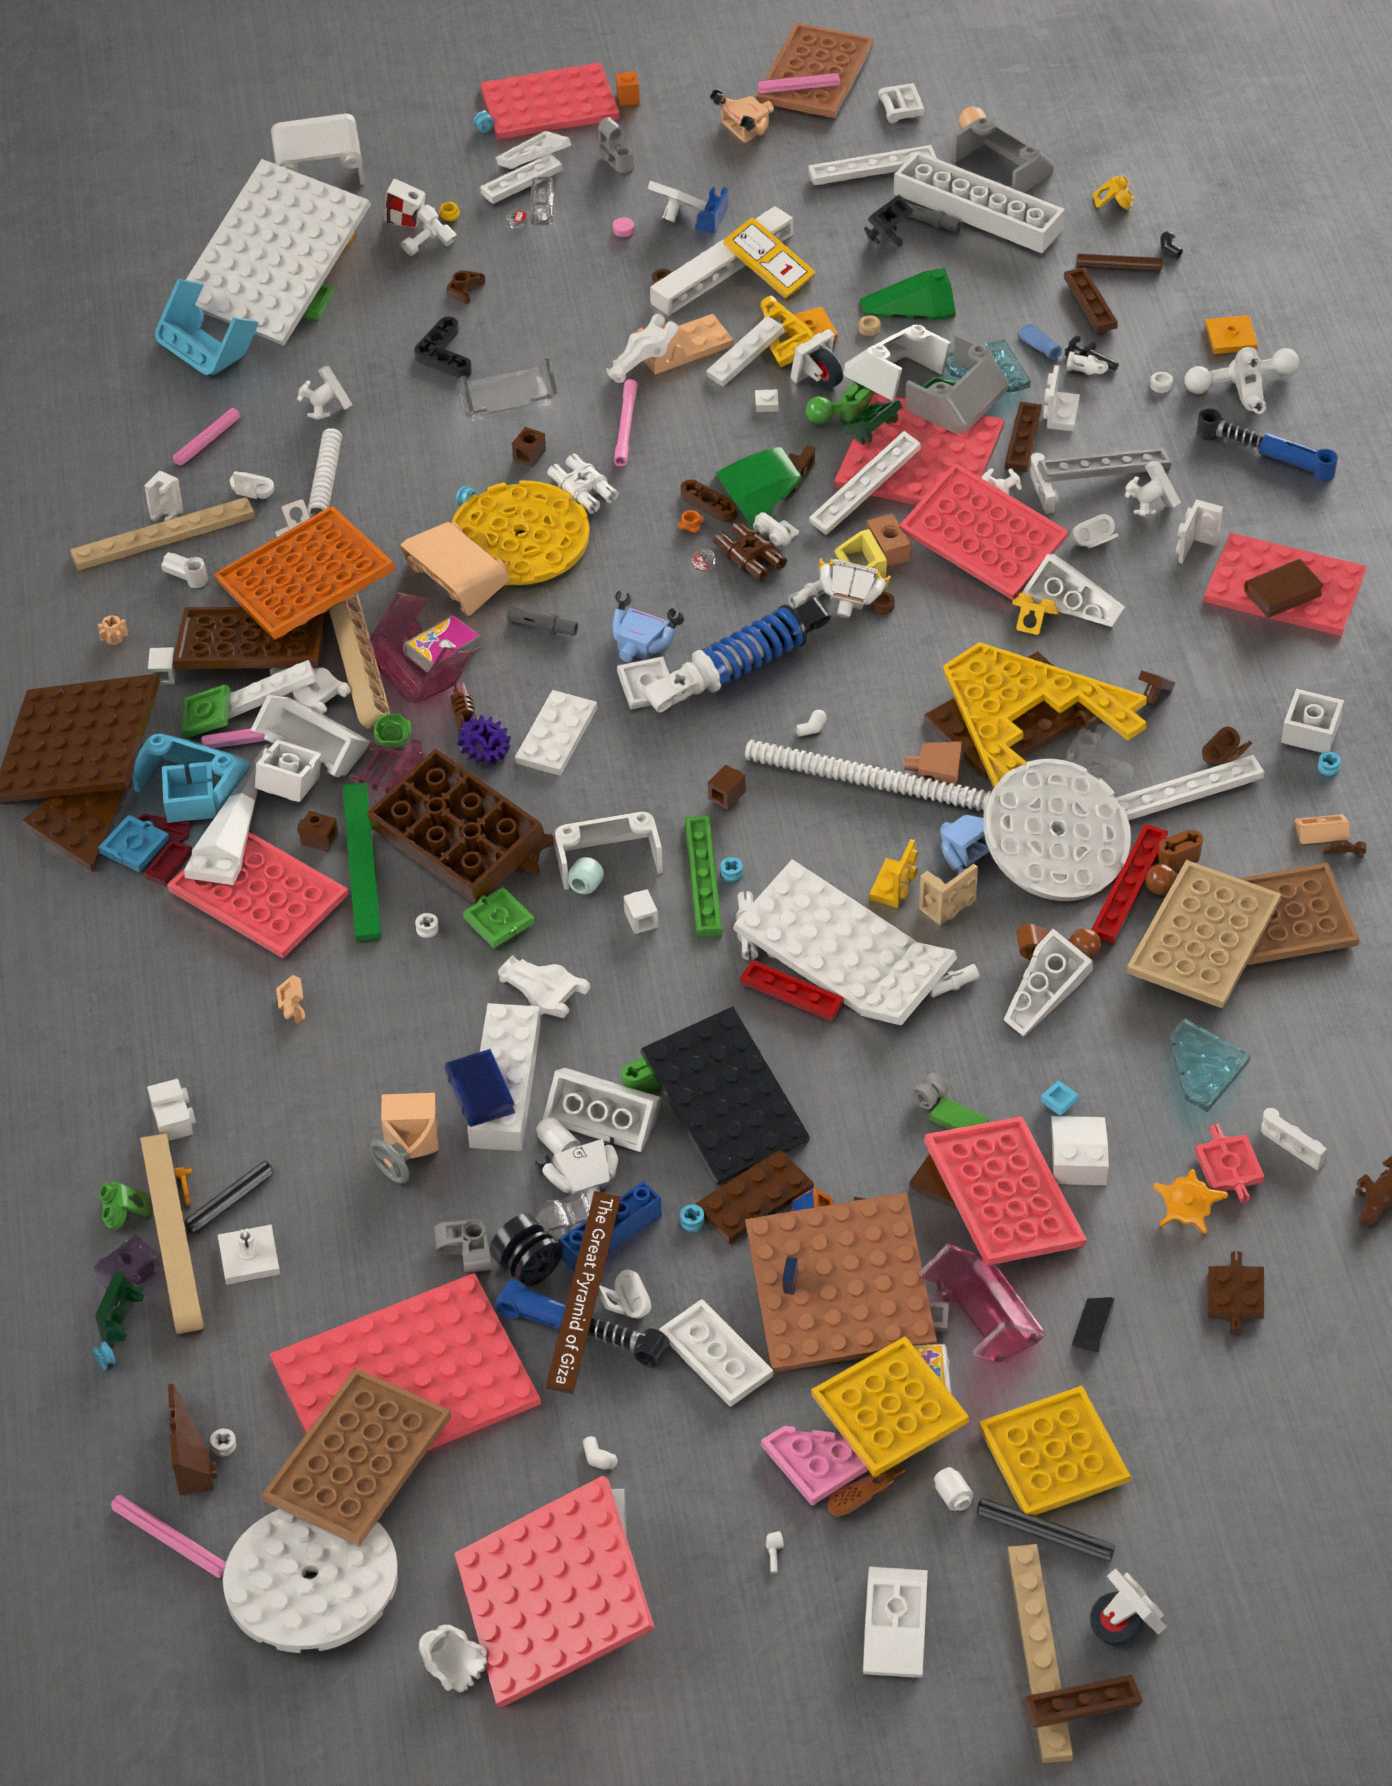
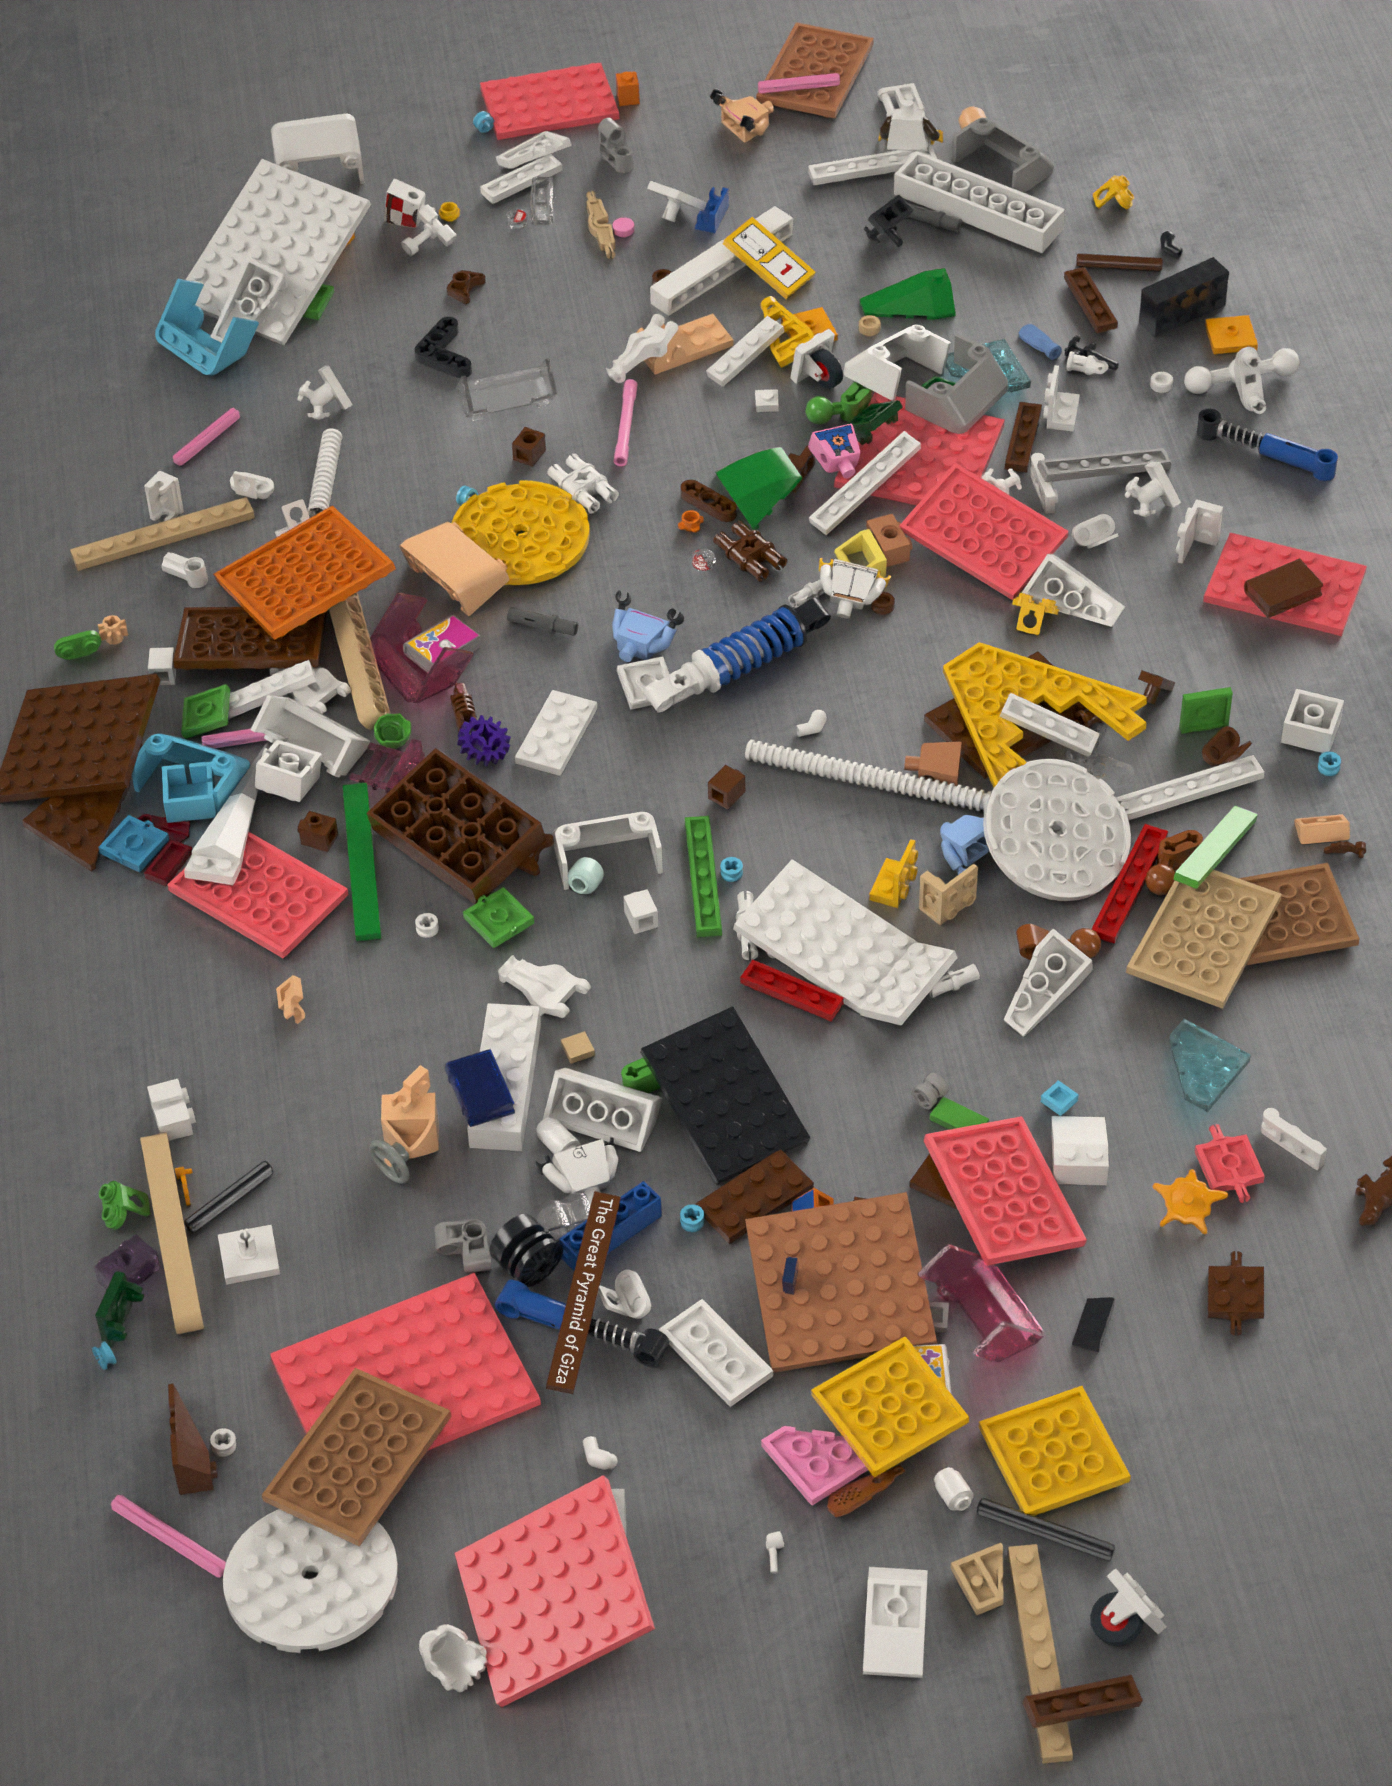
white bracket [753,512,799,548] -> none
none -> bright green bracket [54,630,102,660]
none -> white wedge [210,257,286,343]
none -> light nougat plate [391,1065,430,1114]
none -> tan tile [561,1031,595,1064]
none -> tan piece [586,191,616,259]
none -> bright pink torso [808,423,860,478]
none -> white torso [878,100,943,151]
none -> tan wing [950,1543,1003,1616]
none -> white plate [1000,693,1100,757]
none -> black brick [1139,257,1229,337]
none -> tile [1174,806,1258,889]
none -> bright green tile [1179,687,1233,734]

